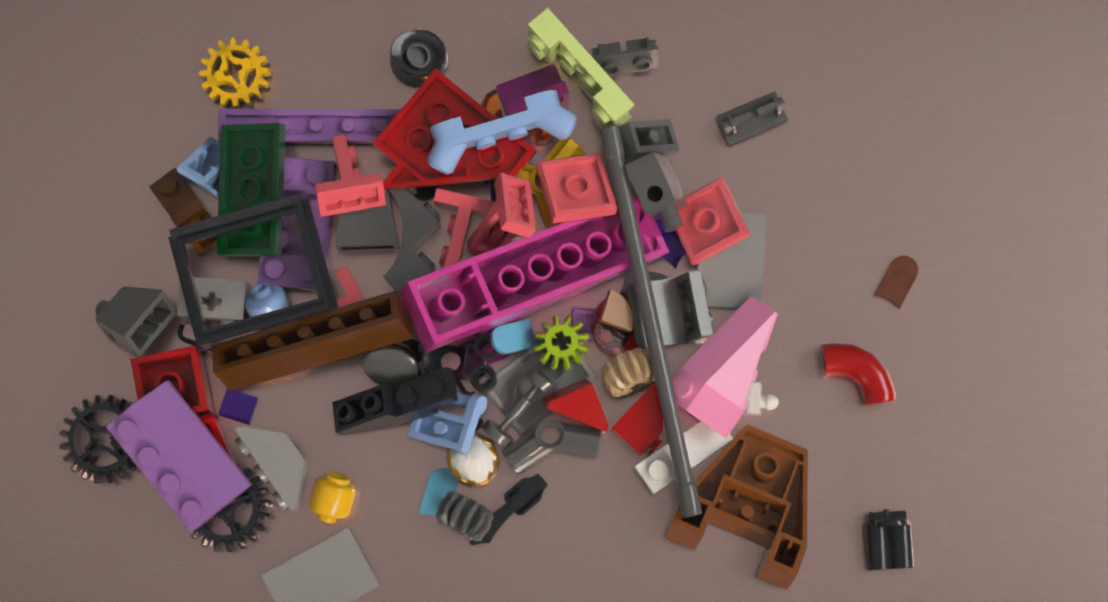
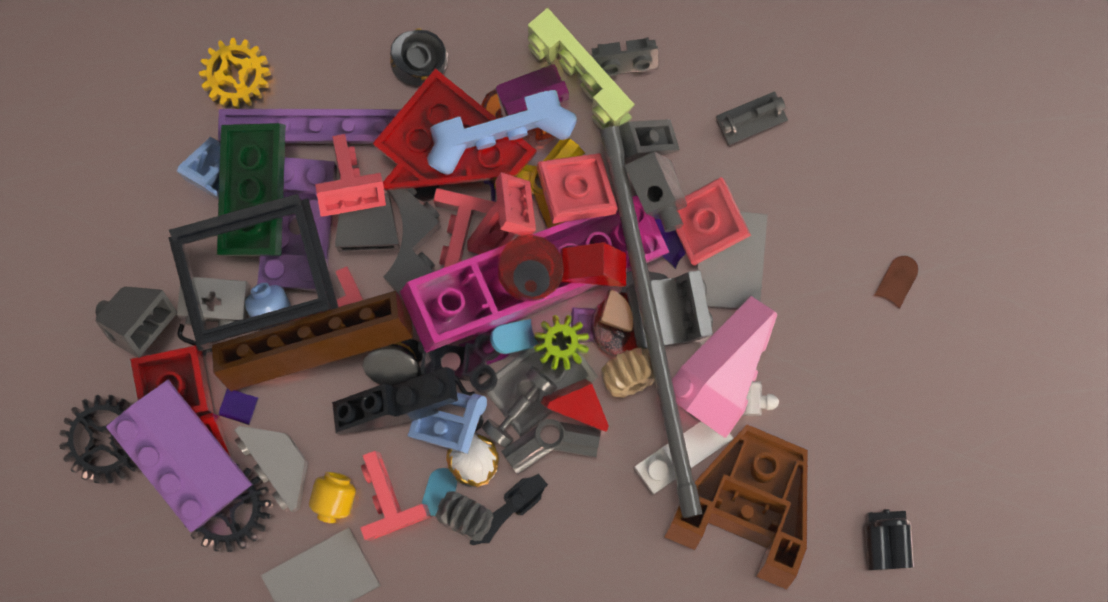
reddish brown bracket [149,168,217,256] -> none
red slope [611,382,663,457] -> none
red cylinder [821,343,896,405] -> none
none -> coral bracket [360,451,432,541]
none -> clear red tile [497,234,564,301]
none -> red slope [560,242,626,287]

